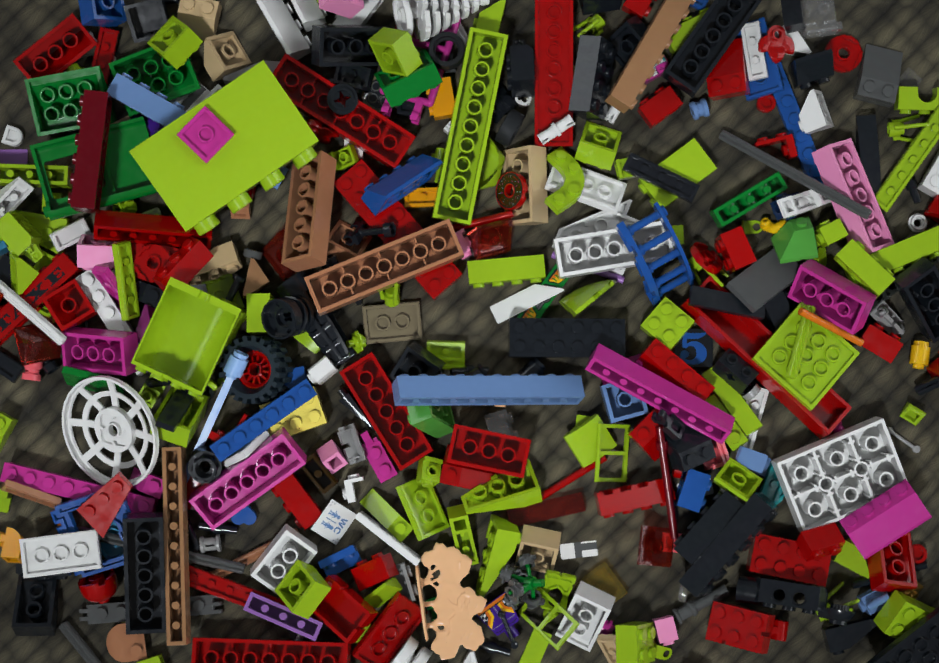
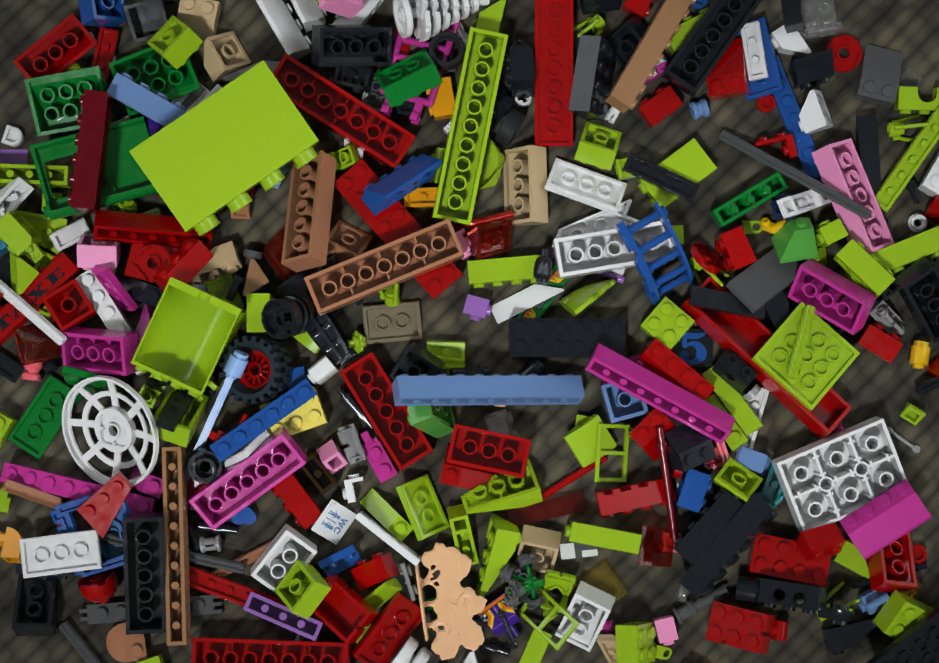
lime tile [112,241,140,321] -> none
dark pink tile [177,106,235,164] -> none
red plate [307,119,339,144] -> none
black gear [327,84,358,115] -> none
black bar [343,220,396,246] -> none
lime brick [368,27,423,77] -> none
lime brick [416,456,443,488] -> none
tile [496,172,528,210] -> none
white pin [537,114,575,145] -> none
lime plate [544,147,585,215] -> none
black plate [651,409,686,442] -> none
red plate [758,25,795,64] -> none
orange bar [798,307,864,347] -> none
none -> green tile [7,374,83,460]
none -> medium lavender brick [463,294,493,322]
none -> black plant [533,249,552,285]
none -> lime brick [564,520,642,554]

